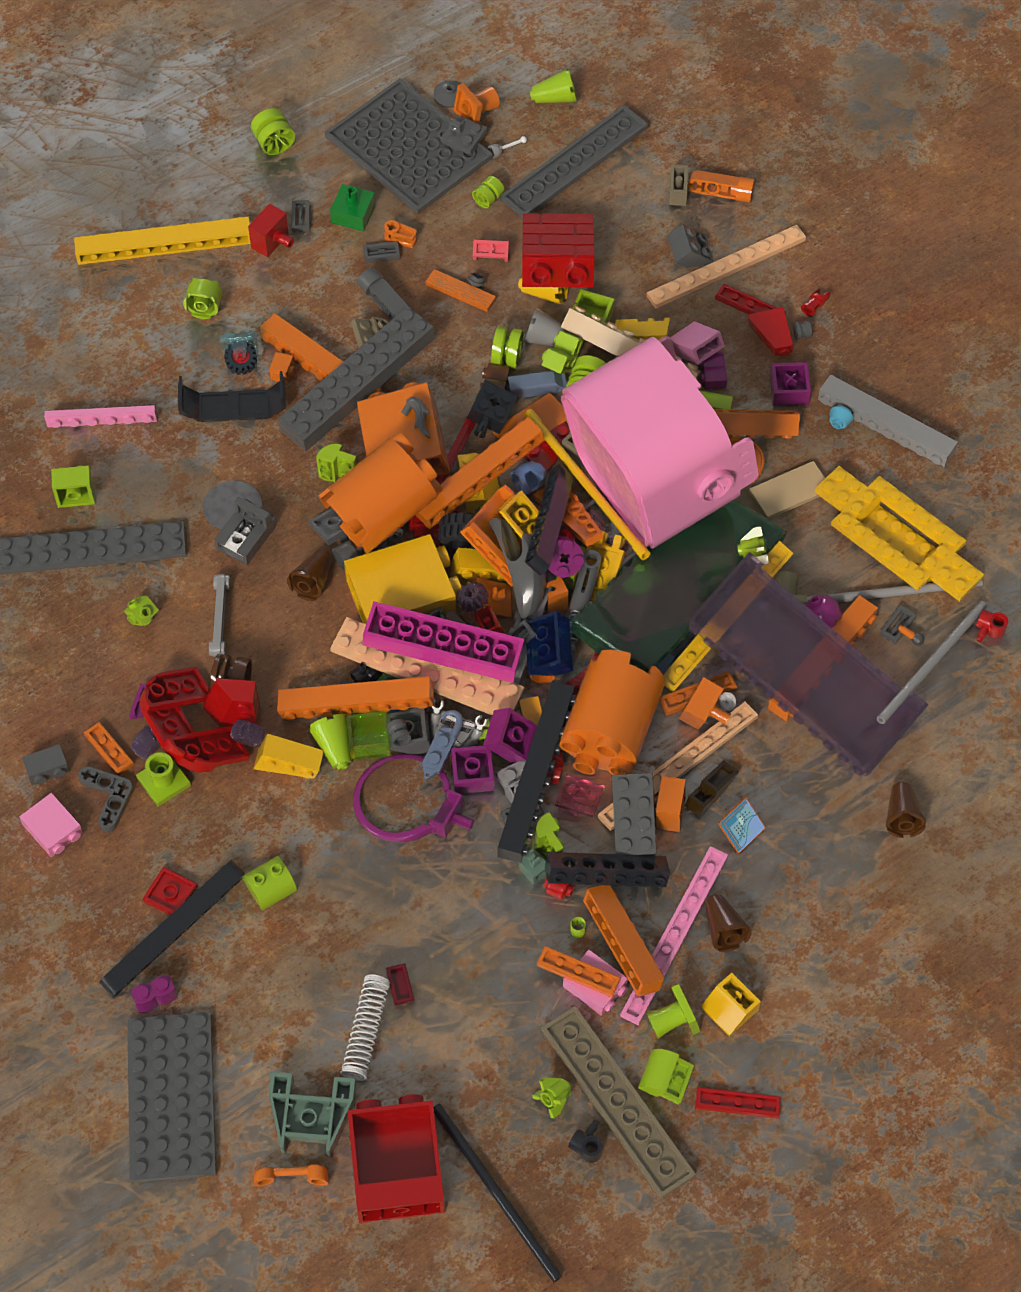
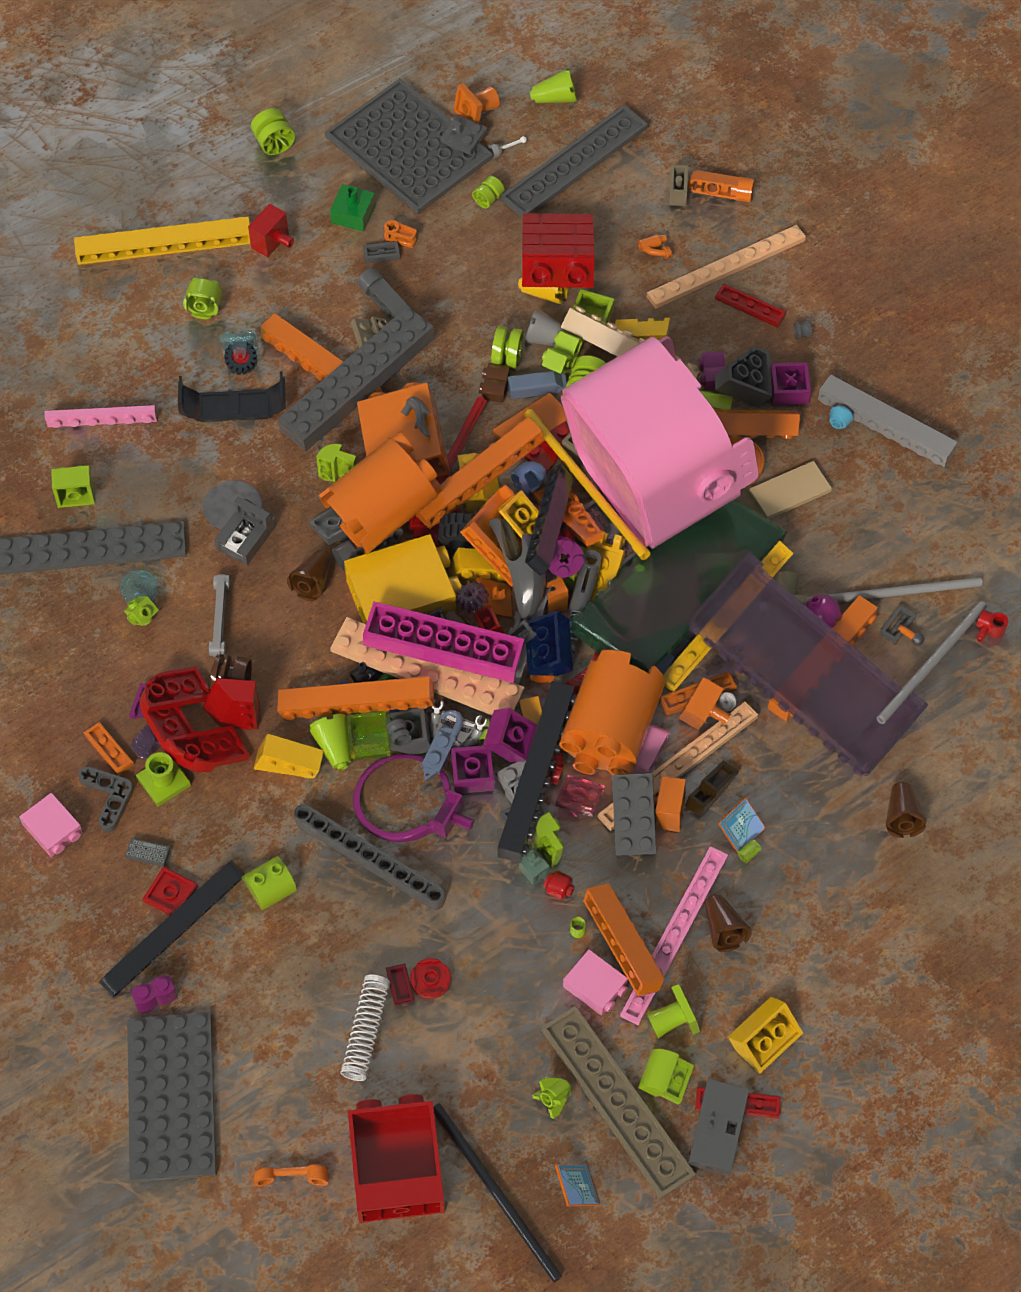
dark grey brick [22,744,70,786] -> none
clear purple gear [230,719,265,748] -> none
orange brick [269,352,295,383] -> none
sand green wedge [269,1072,357,1157] -> none
dark grey tile [292,200,310,232] -> none
orange tile [425,269,496,312] -> none
dark grey dish [433,81,461,108] -> none
black brick [467,380,518,438] -> none
dark grey plate [468,273,485,288] -> none
coral hinge [473,240,509,262] -> none
orange tile [537,946,621,998] -> none
black brick [545,852,670,887] -> none
black piece [568,1120,603,1163] -> none
dark grey slope [667,223,713,268] -> none
bright pink brick [670,321,725,365] -> none
yellow slope [700,973,761,1037] -> none
lime brick [737,526,769,565] -> none
red slope [748,307,793,356] -> none
red piece [801,288,830,317] -> none
yellow piece [814,466,985,602] -> none
none -> clear light blue plate [120,570,158,603]
none -> tile [125,838,170,867]
none -> dark grey beam [294,804,444,910]
none -> red tile [410,958,451,999]
none -> piece [555,1164,600,1207]
none -> bright pink beam [632,724,670,774]
none -> orange plant [638,234,672,259]
none -> dark grey brick [688,1079,749,1176]
none -> dark grey brick [715,346,772,407]
none -> yellow slope [728,997,803,1074]
none -> lime piece [738,839,762,863]

